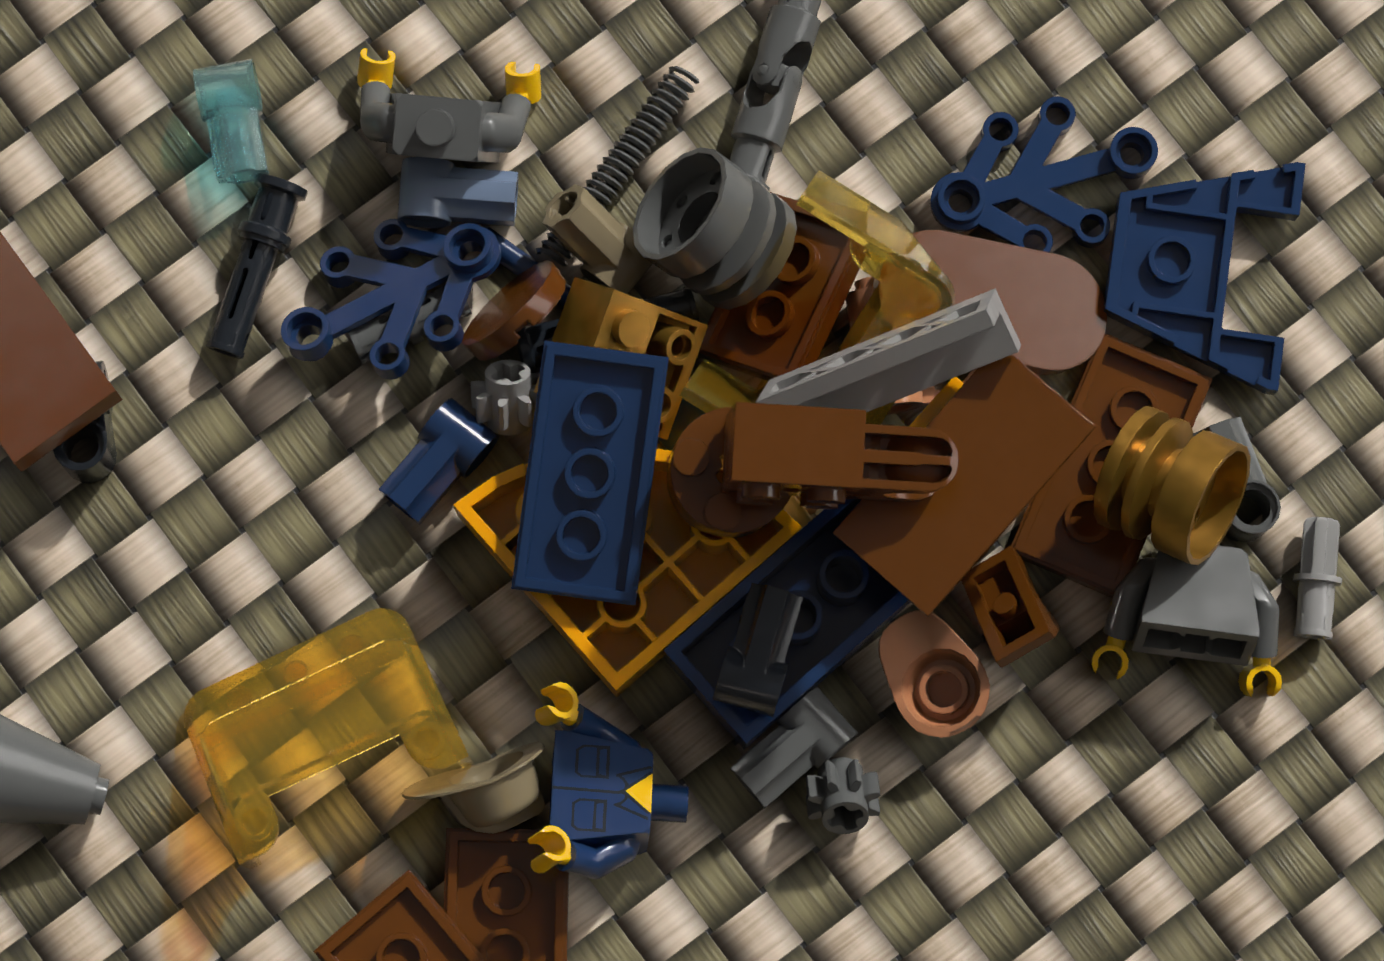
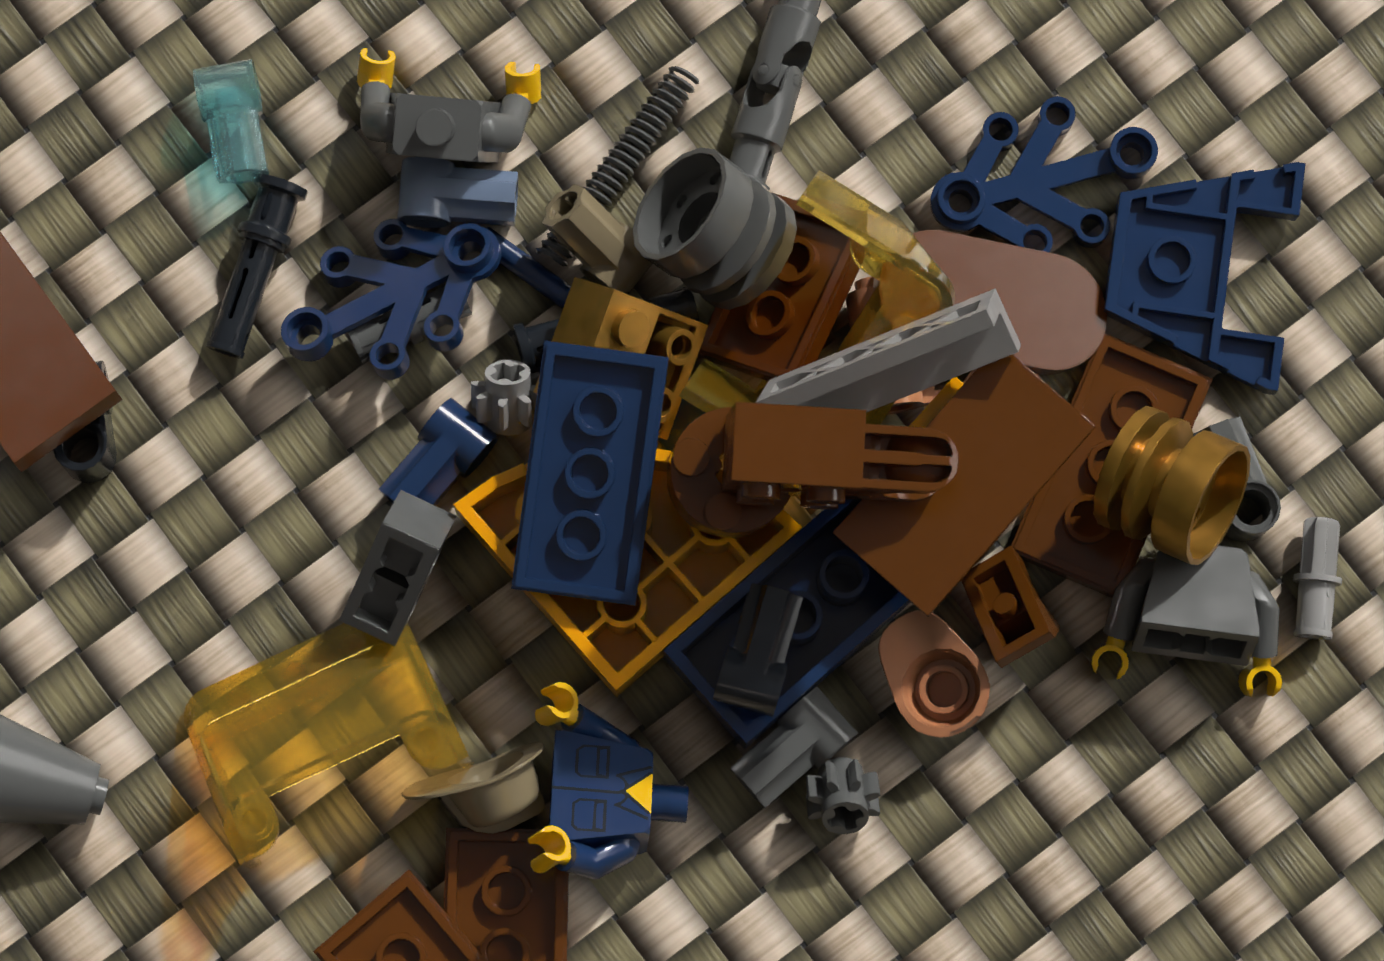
reddish brown tile [462,260,566,361] -> none
none -> dark grey brick [339,490,457,646]

